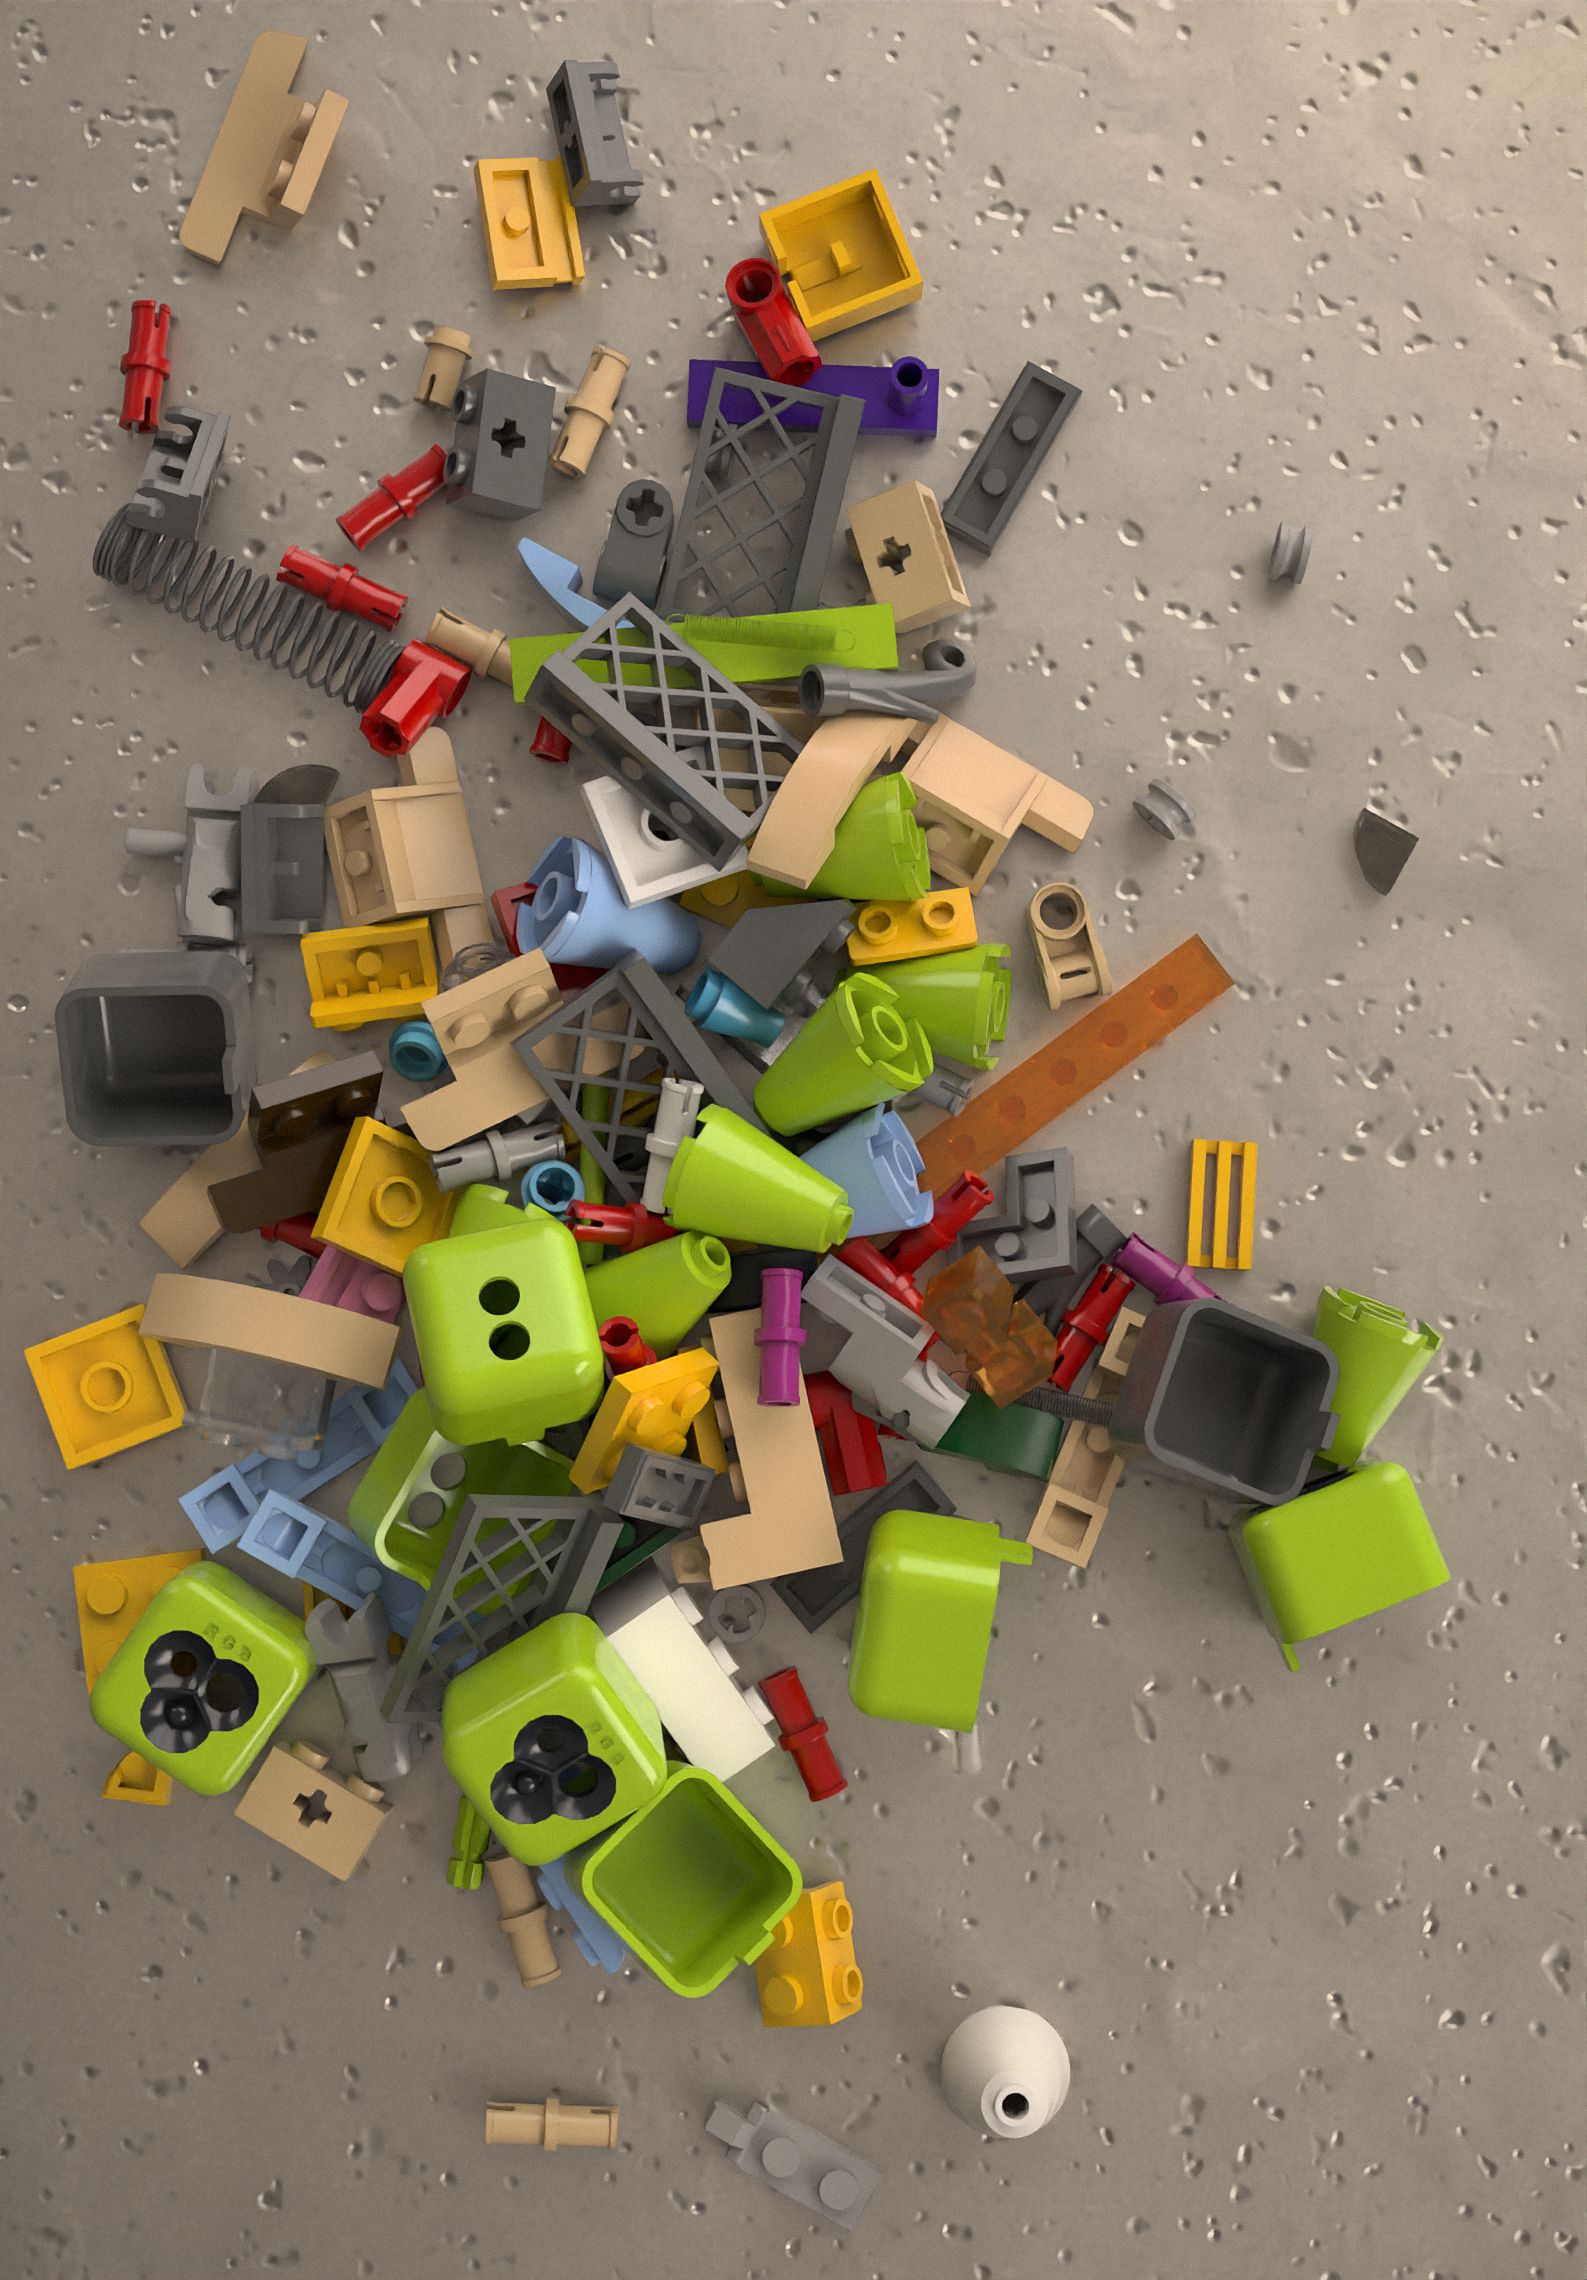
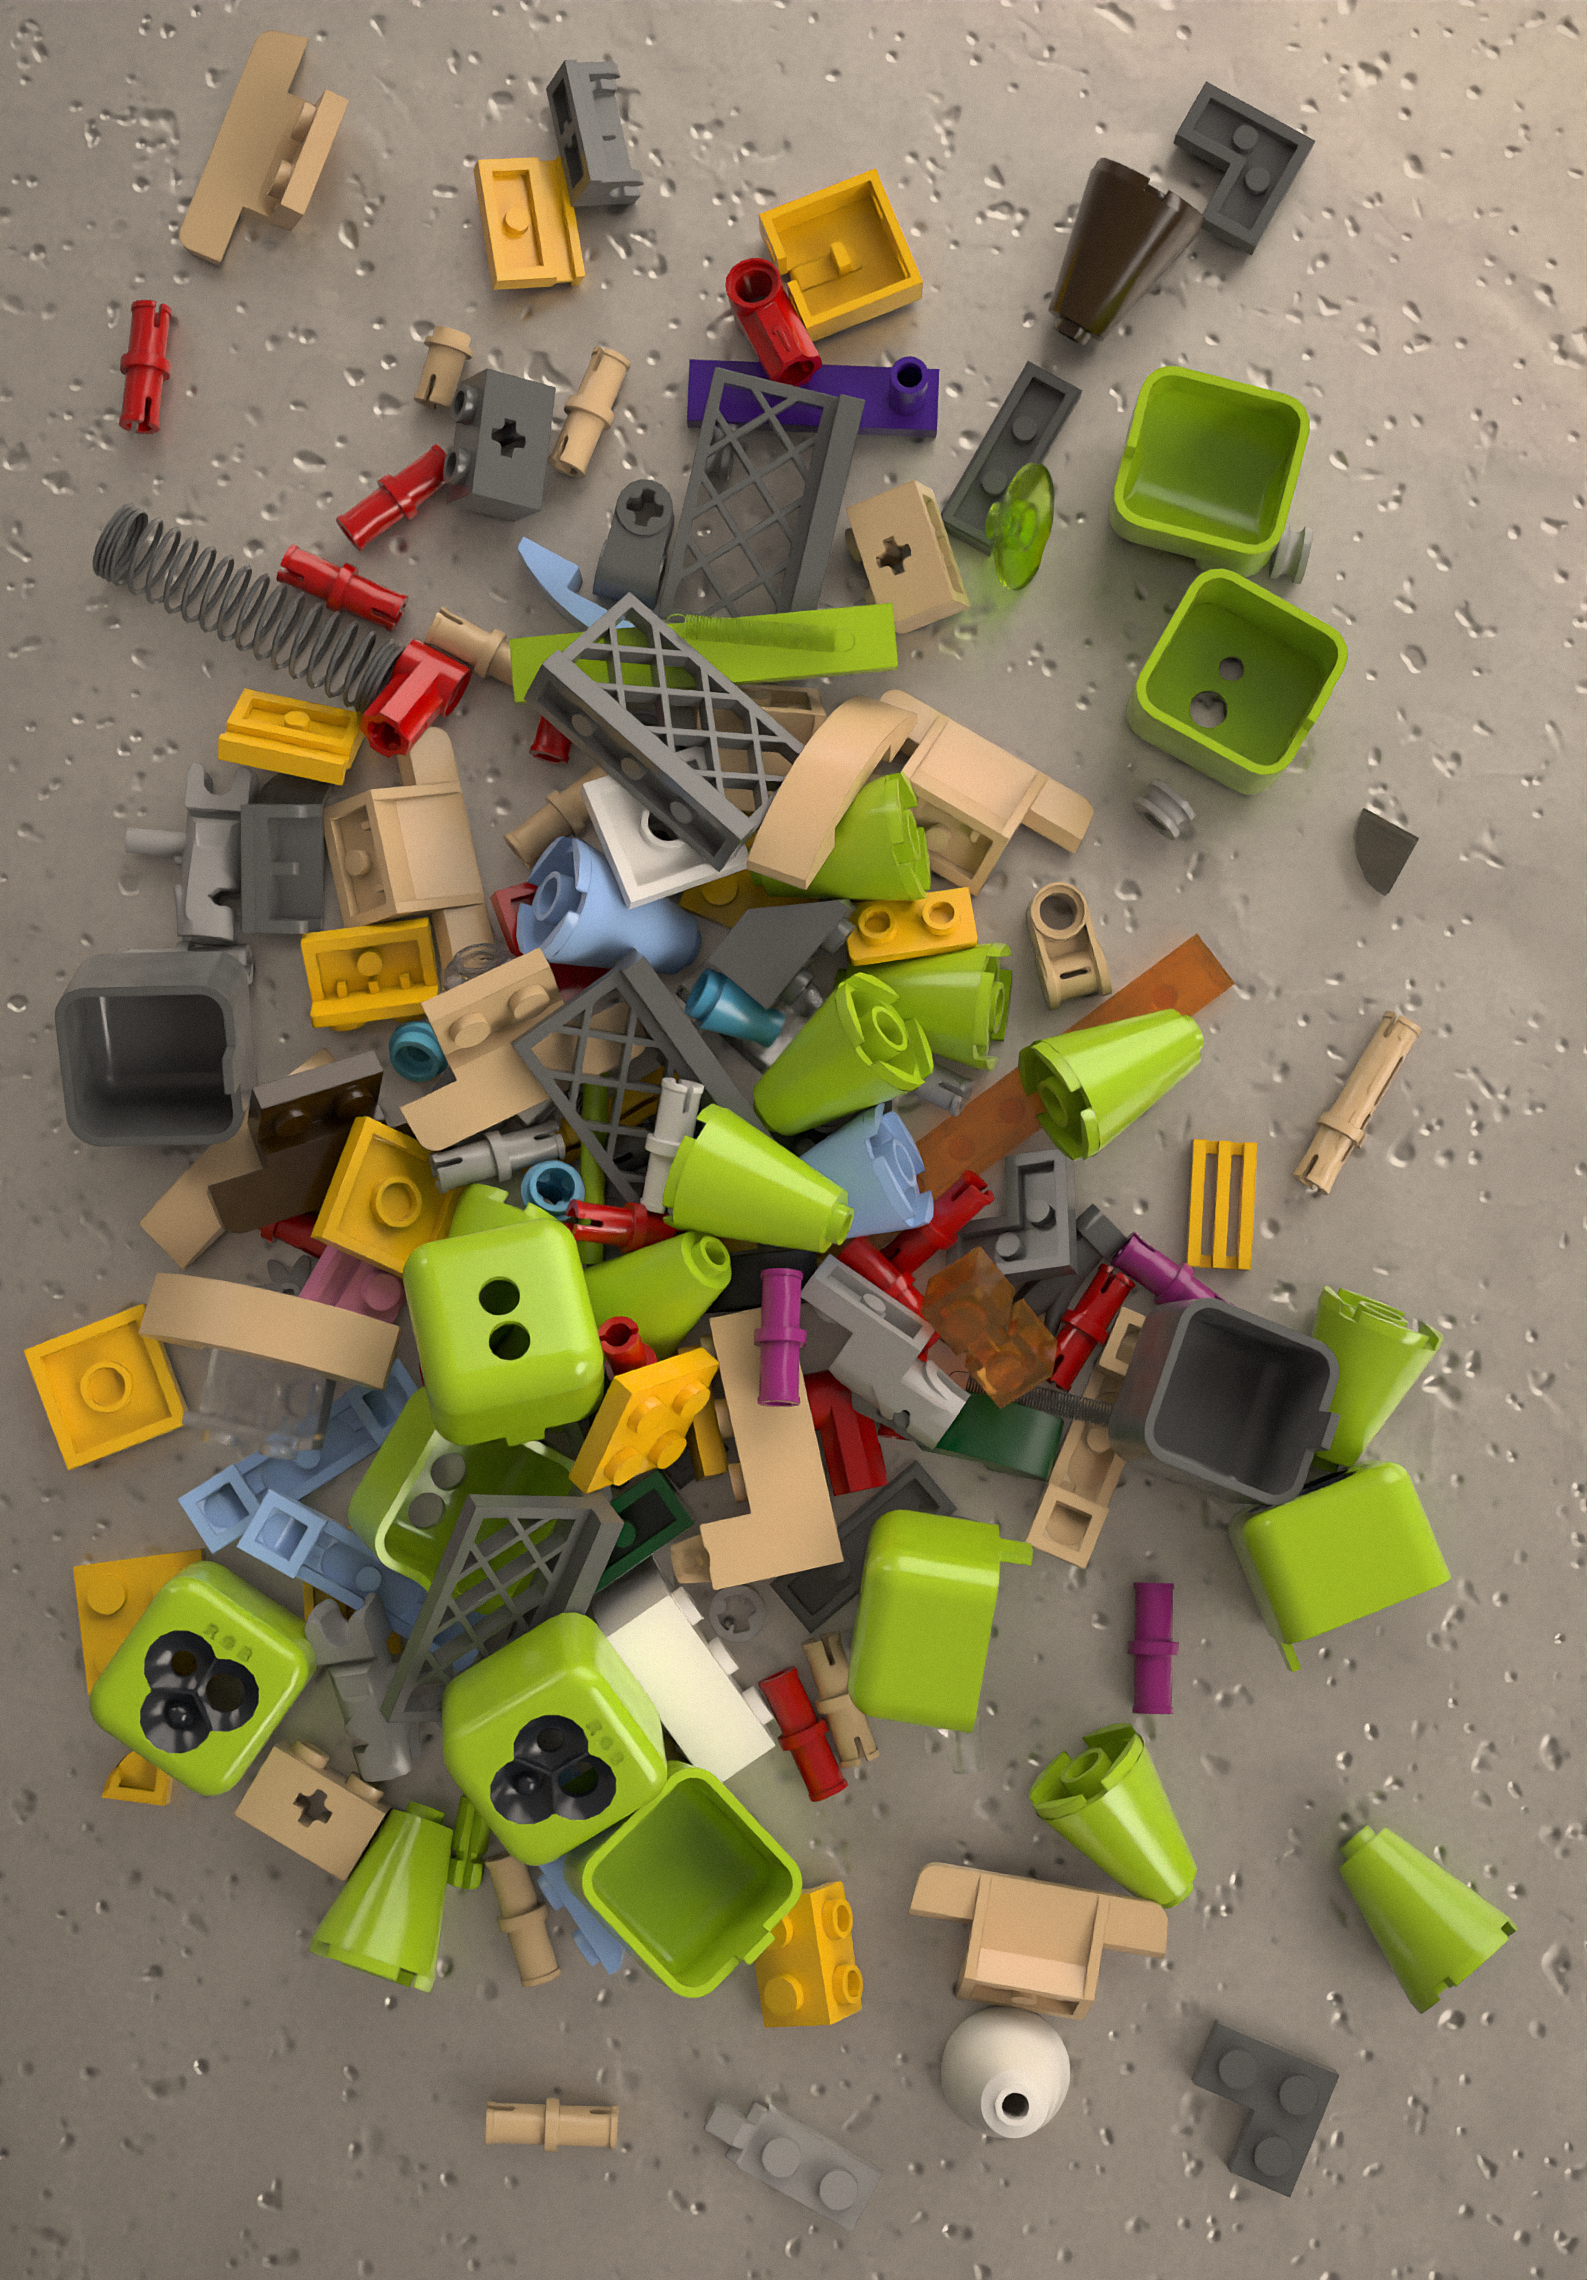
dark grey hinge [125,406,231,543] -> none
dark grey plate [602,1442,716,1531] -> none
dark grey plant [798,639,977,725] -> none
none -> yellow plate [218,688,365,786]
none -> lime cone [307,1801,453,1993]
none -> tan pin [503,765,609,869]
none -> tan pin [801,1631,880,1768]
none -> tan plate [908,1862,1168,2021]
none -> clear neon green dish [986,462,1054,591]
none -> lime cone [1018,1008,1204,1161]
none -> lime cone [1029,1723,1197,1909]
none -> dark brown cone [1048,158,1205,346]
none -> lime piece [1108,366,1310,578]
none -> lime piece [1126,568,1348,795]
none -> magenta pin [1127,1582,1179,1714]
none -> dark grey plate [1173,81,1315,255]
none -> dark grey plate [1191,2019,1340,2198]
none -> tan pin [1292,1011,1422,1195]
none -> lime cone [1338,1825,1519,2014]

